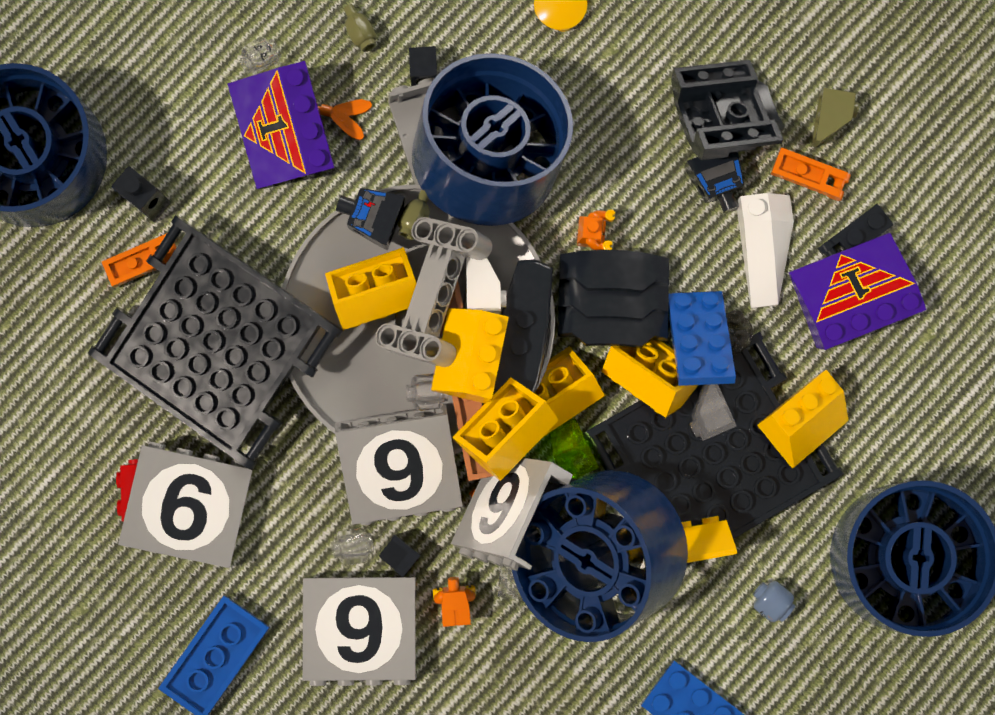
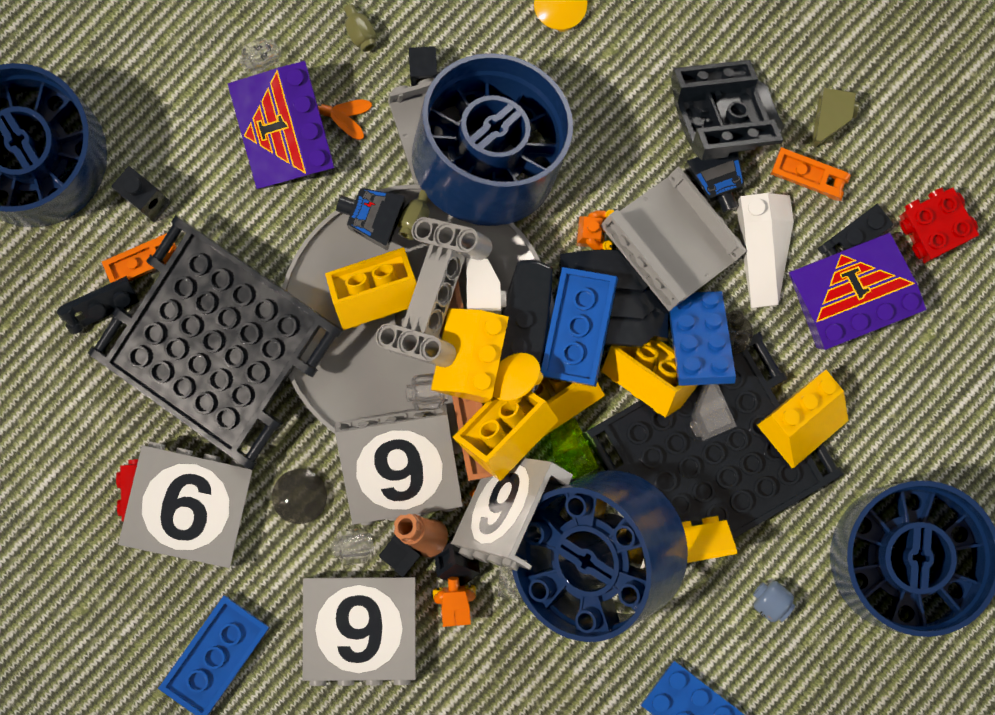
none -> black plate [57,276,140,334]
none -> clear smoke dish [272,469,327,524]
none -> nougat plant [394,514,448,557]
none -> black panel [434,541,480,586]
none -> yellow dish [493,353,543,405]
none -> blue plate [541,267,618,387]
none -> light grey panel [600,166,747,311]
none -> red brick [899,187,979,264]

